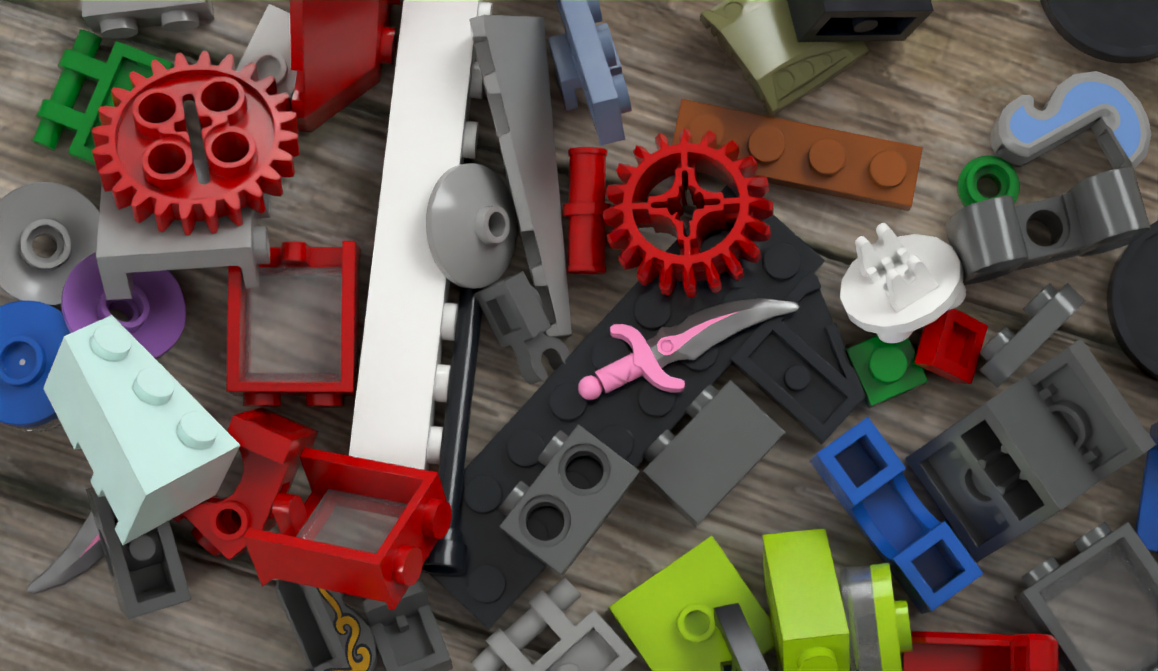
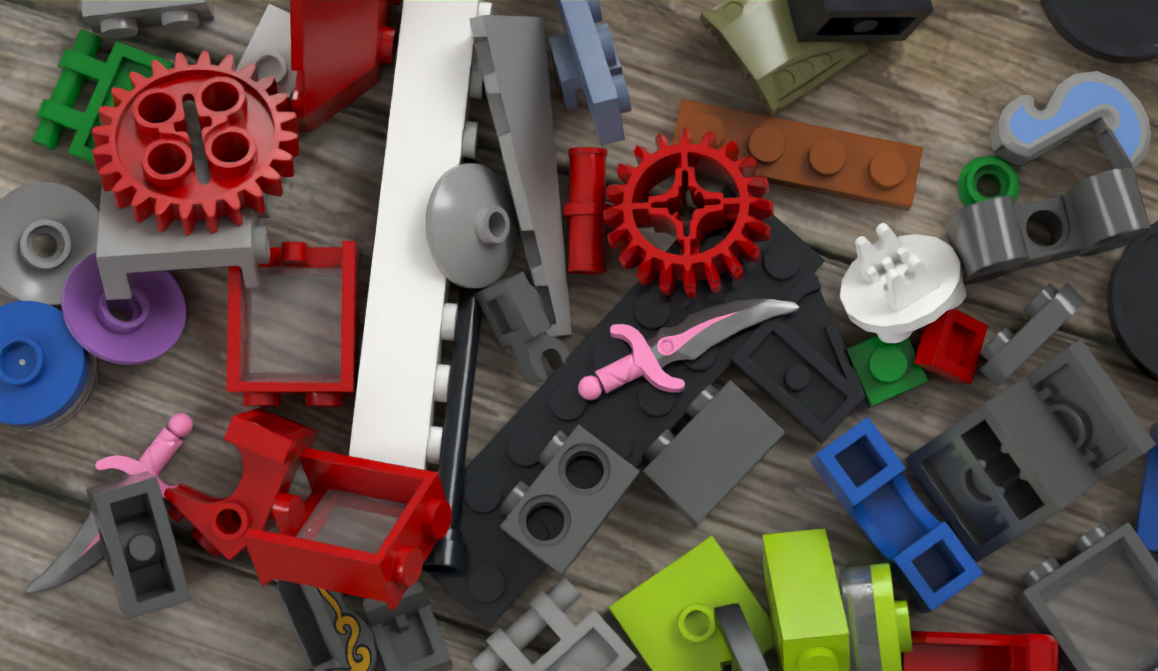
light aqua wedge [43,315,240,545] -> none

